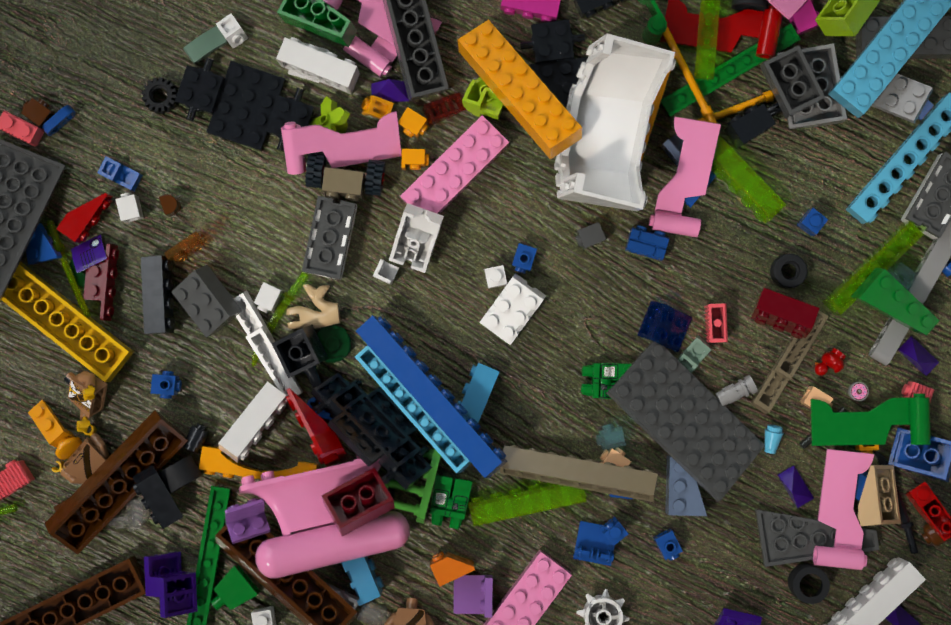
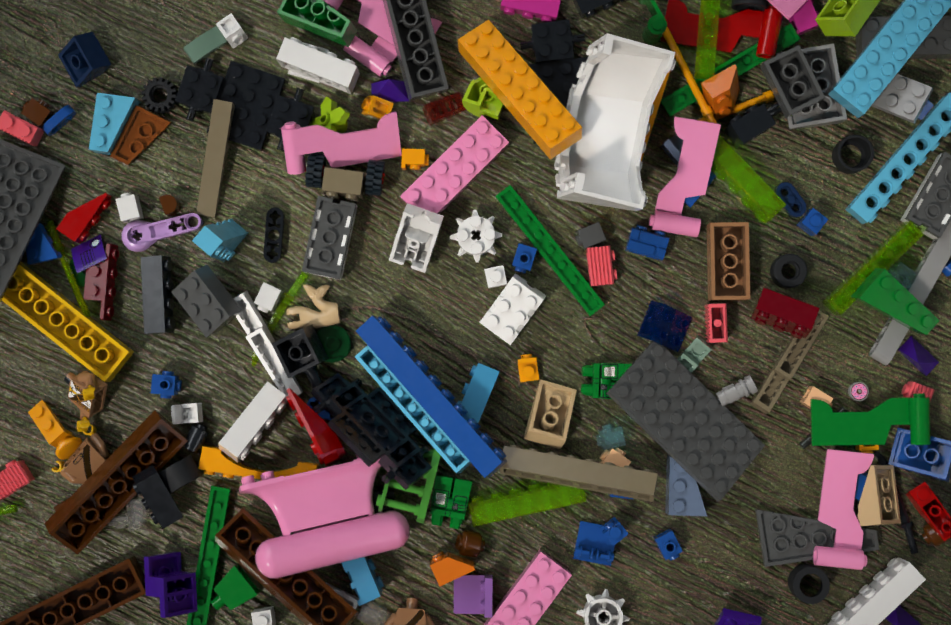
blue slope [97,156,143,192] -> none
clear orange plate [164,231,207,263] -> none
medium lavender bracket [225,498,270,544] -> none
dark red brick [321,467,395,536] -> none
white panel [373,259,399,285] -> none
light orange brick [398,107,428,138] -> none
medium azure cone [764,424,784,454] -> none
dark purple slope [777,465,814,508] -> none
red animal [814,348,846,376] -> none
none -> dark blue slope [58,32,111,88]
none -> medium azure wedge [89,93,140,155]
none -> dark orange wing [111,105,171,165]
none -> lavender beam [121,213,203,252]
none -> white bracket [171,403,203,424]
none -> medium azure wedge [192,218,248,262]
none -> dark tan slope [196,99,235,218]
none -> black beam [263,207,285,263]
none -> white brick [450,210,502,263]
none -> reddish brown head [455,531,485,557]
none -> green plate [495,185,605,317]
none -> light orange bracket [517,354,539,382]
none -> tan slope [524,379,577,449]
none -> coral brick [586,246,617,287]
none -> orange slope [701,64,740,121]
none -> medium nougat brick [706,222,750,301]
none -> dark blue plate [775,182,807,218]
none -> black piece [832,135,874,174]

